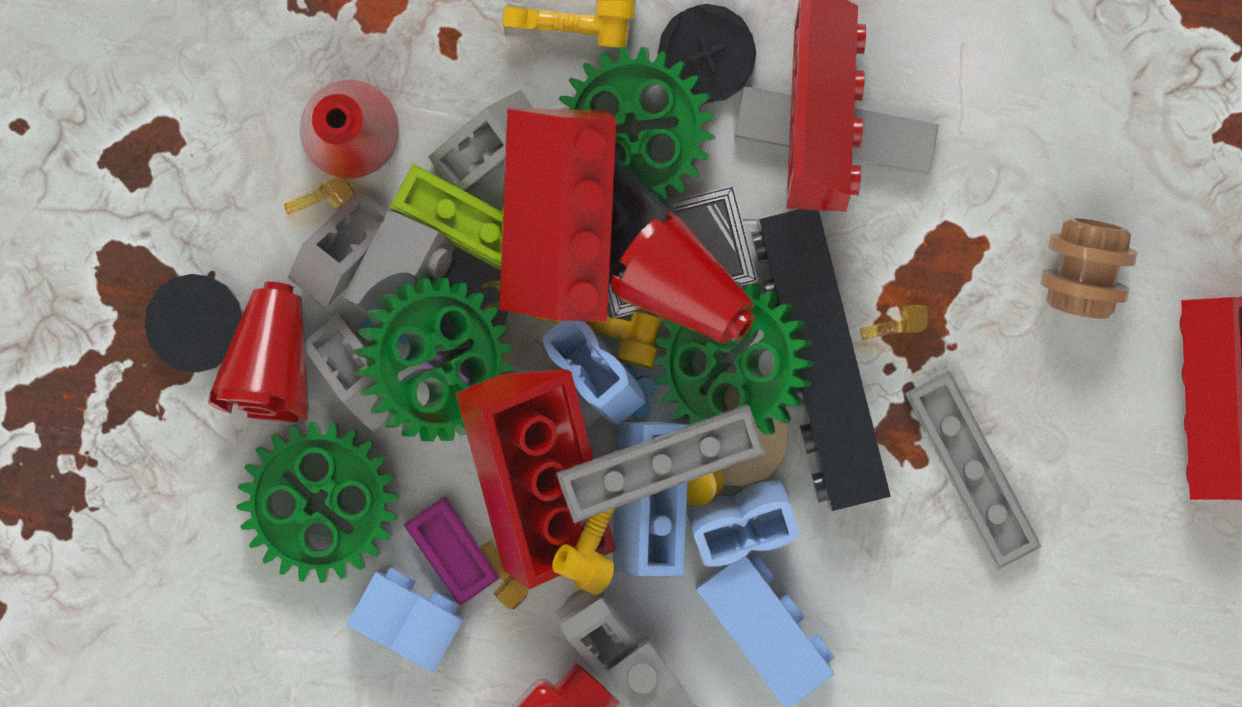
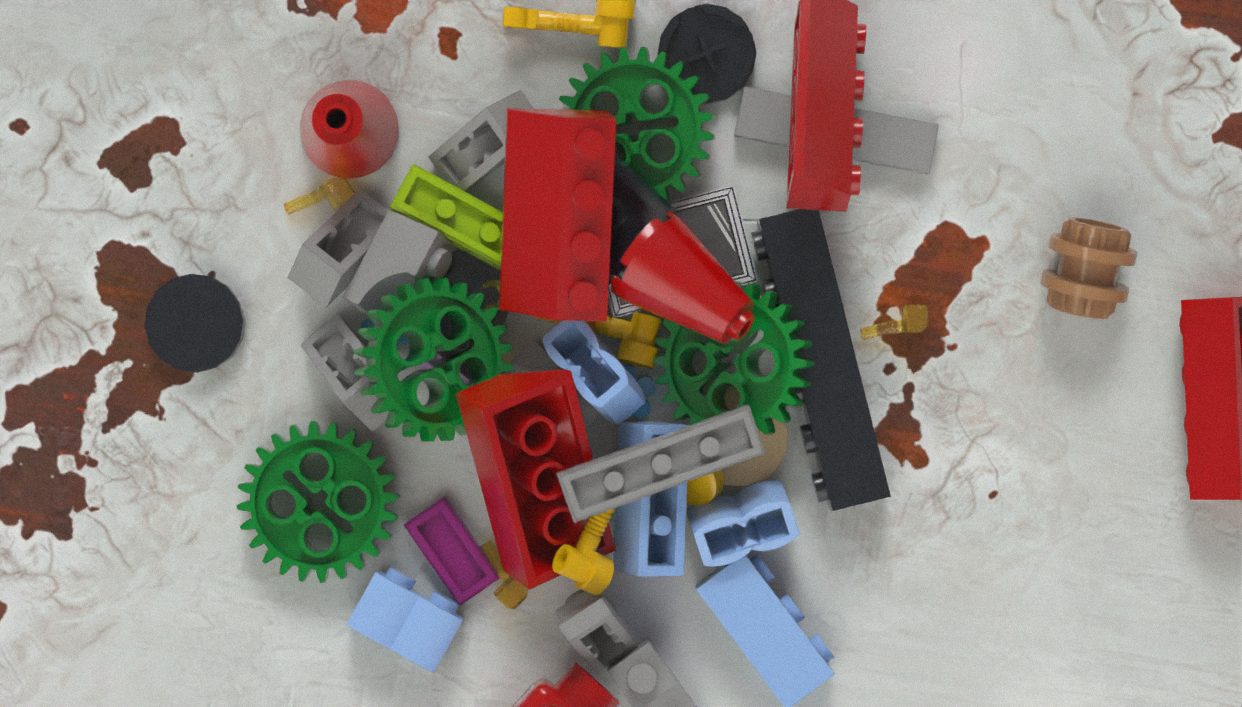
red cone [208,281,309,423] -> none
light grey tile [904,371,1042,570] -> none

